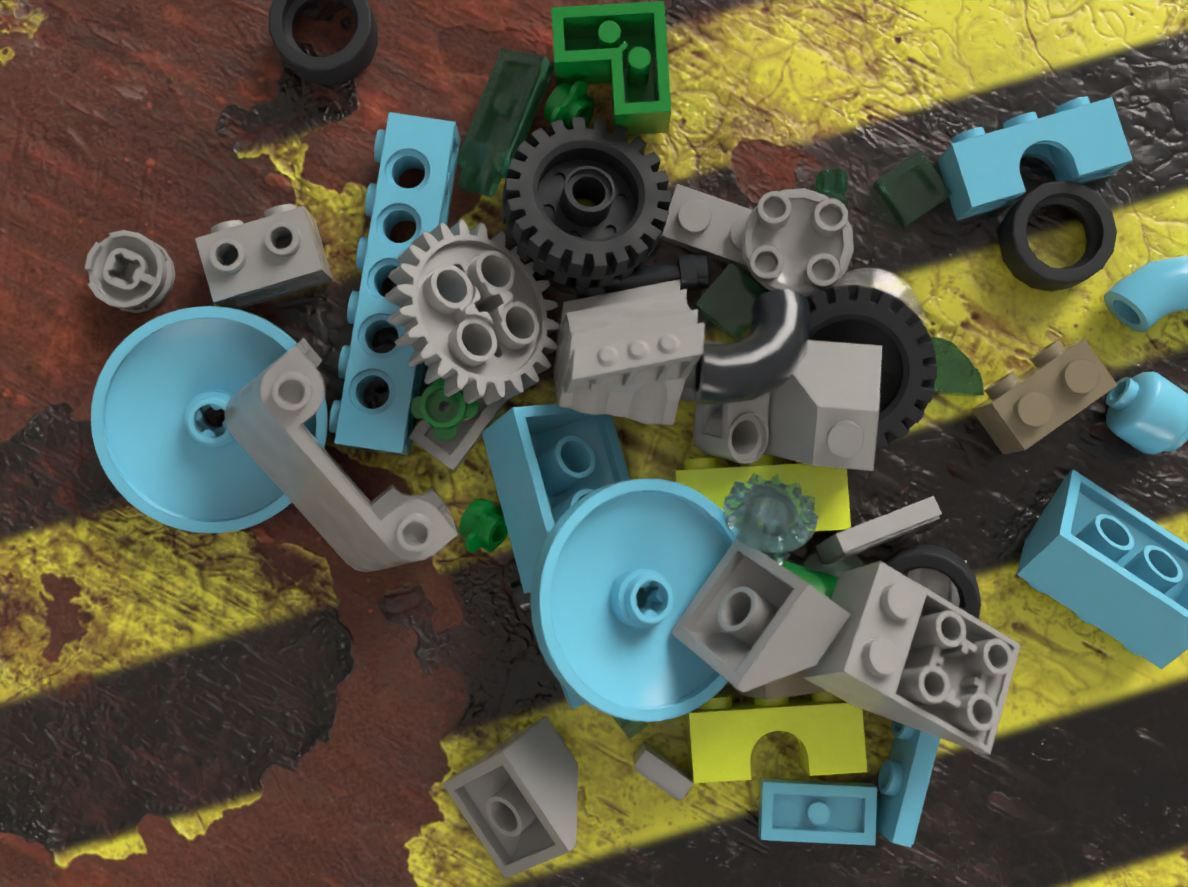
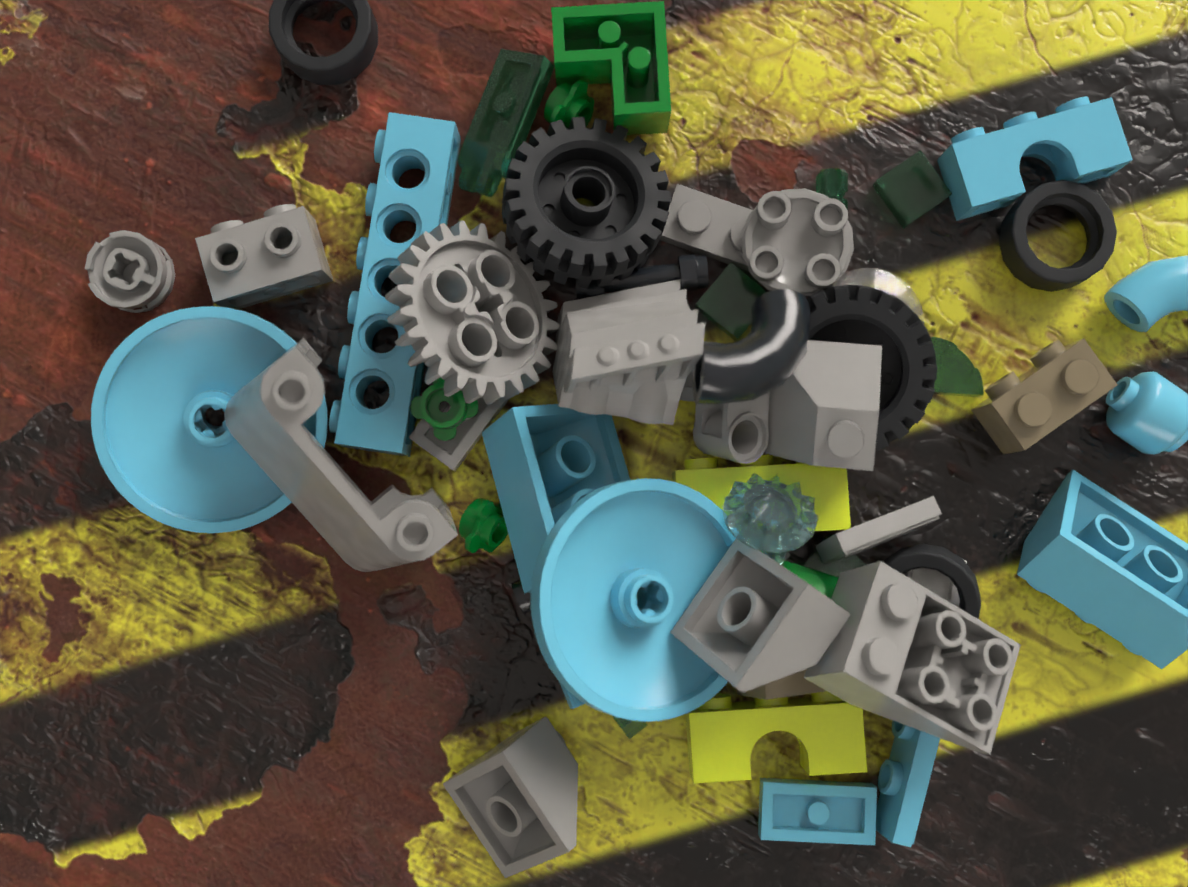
light grey tile [633,741,693,800] -> none

